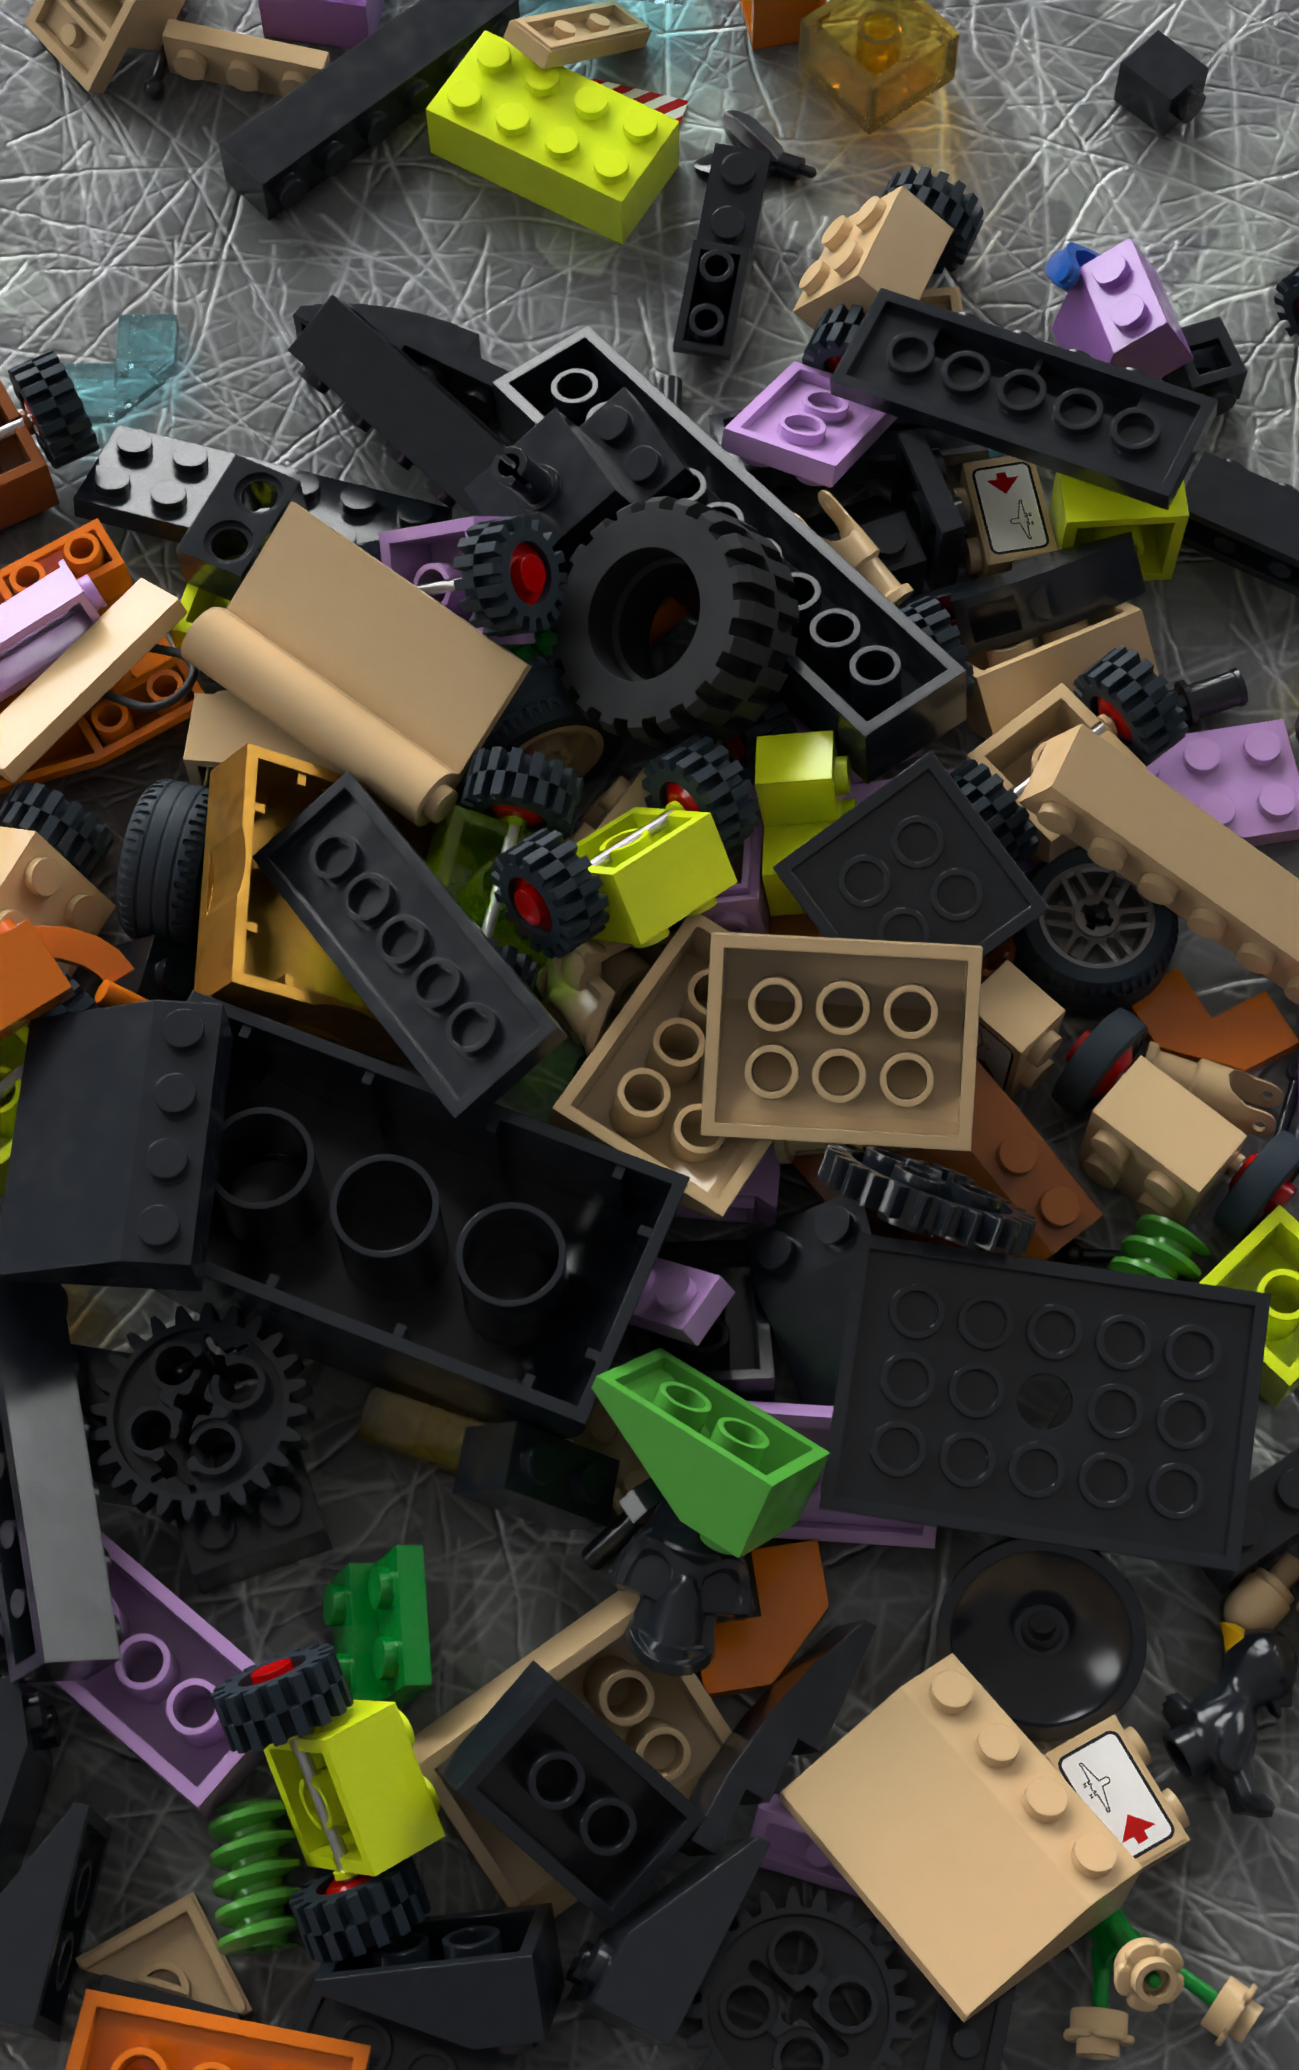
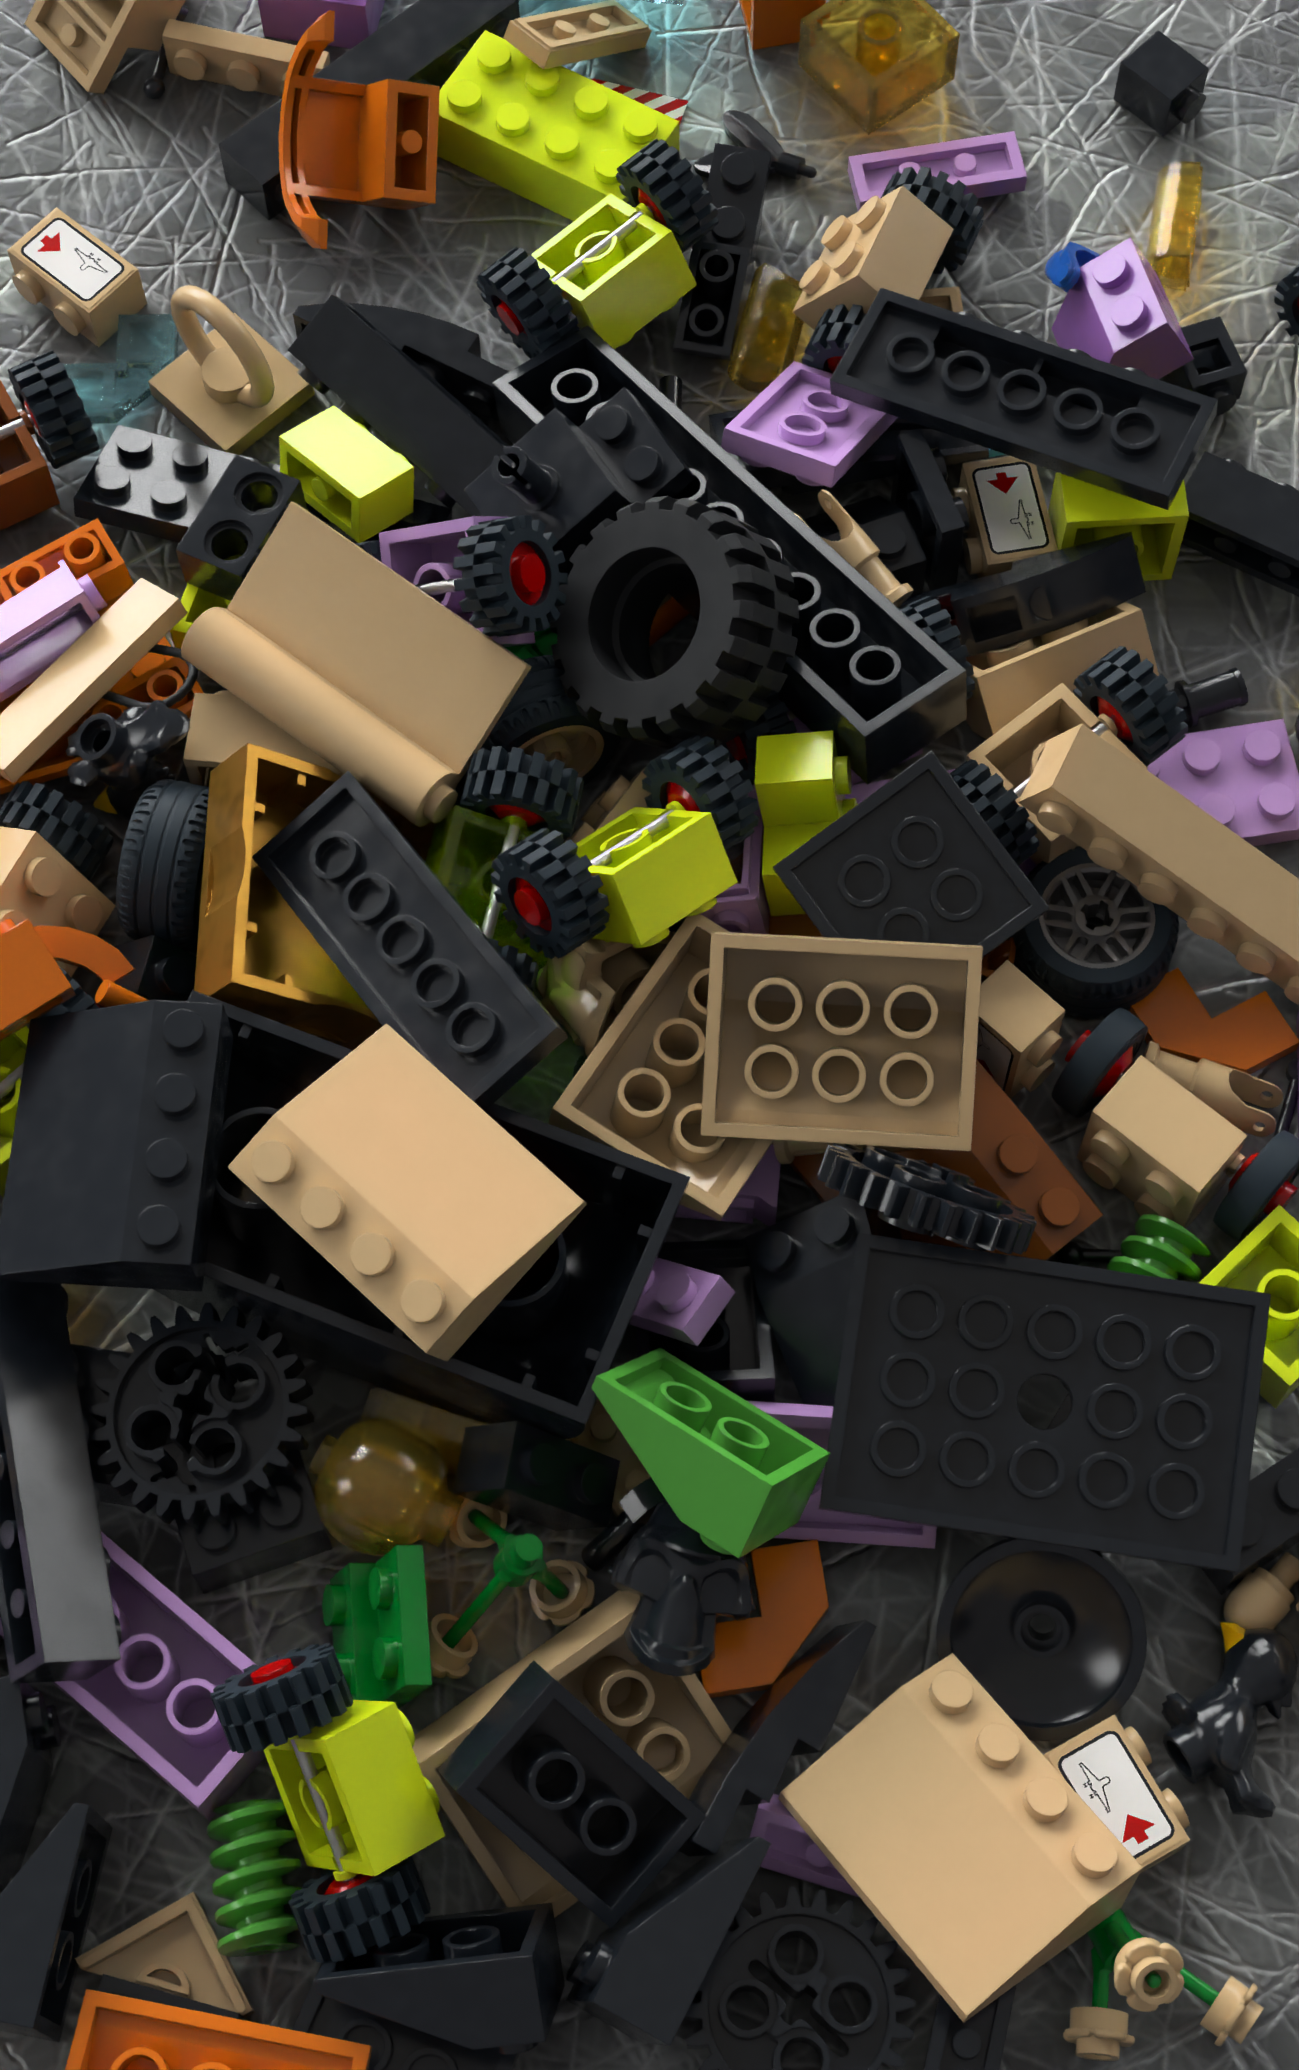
none -> brick [7,207,147,347]
none -> black animal [66,700,190,821]
none -> tan tile [148,285,315,455]
none -> tan slope [228,1023,587,1361]
none -> orange piece [279,10,440,249]
none -> neon yellow brick [279,405,415,543]
none -> clear yellow brick [308,1417,465,1556]
none -> plant [428,1494,595,1679]
none -> brick [476,139,719,359]
none -> clear yellow brick [727,262,804,393]
none -> lavender plate [848,131,1027,211]
none -> clear yellow brick [1145,161,1203,291]

